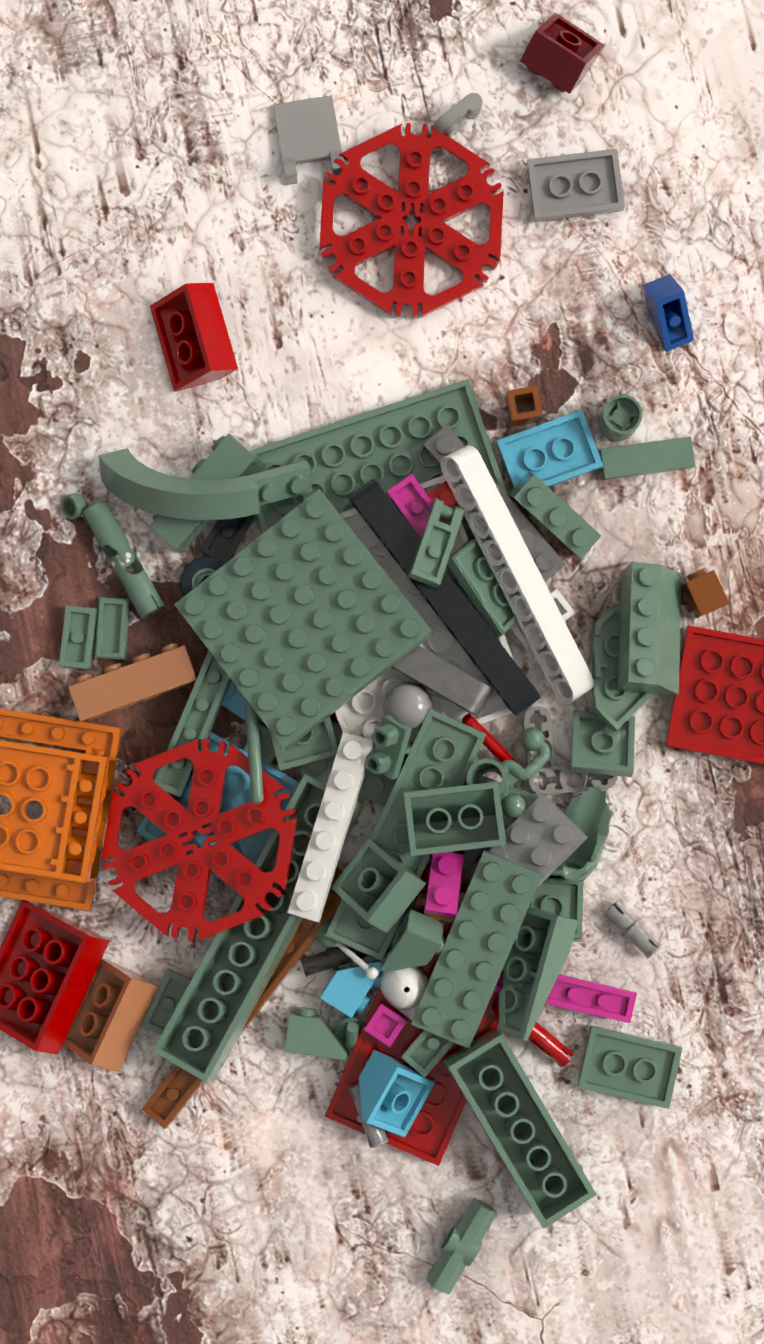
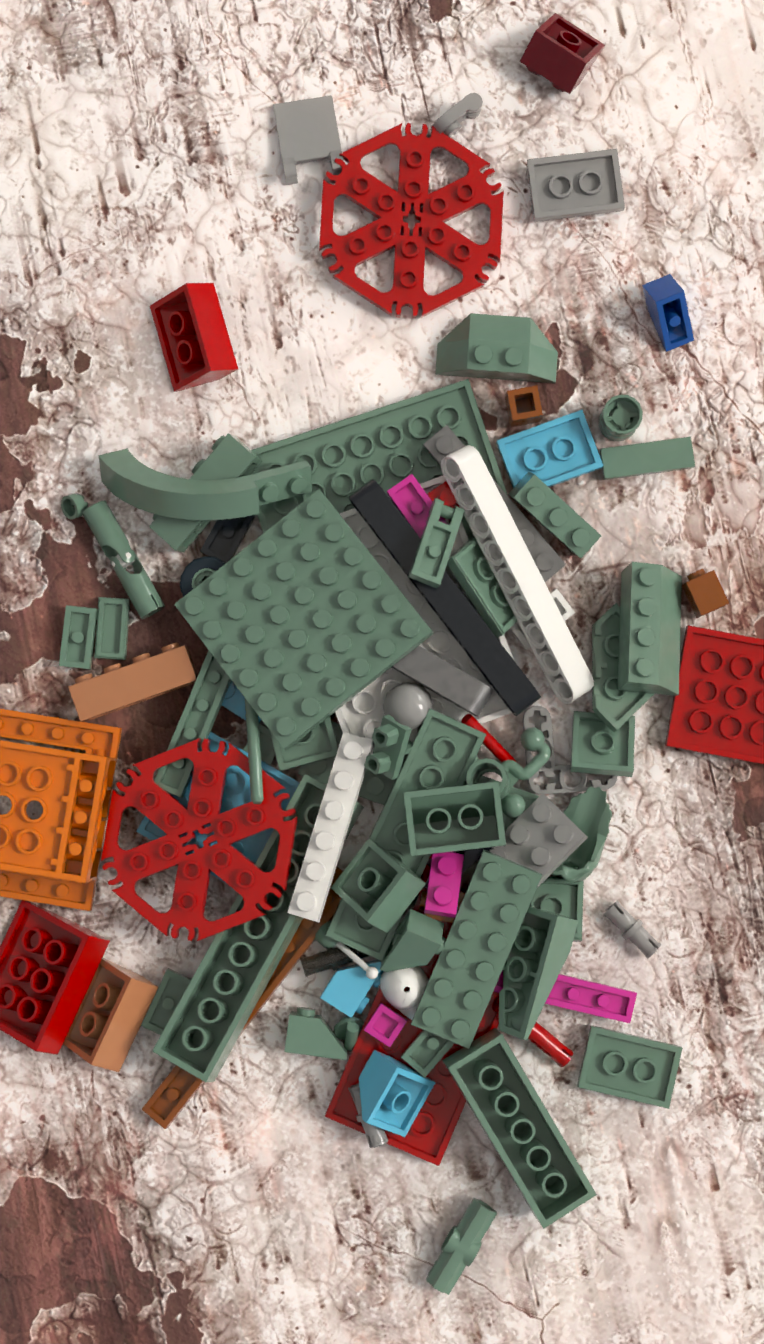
none -> sand green wedge [435,313,558,383]

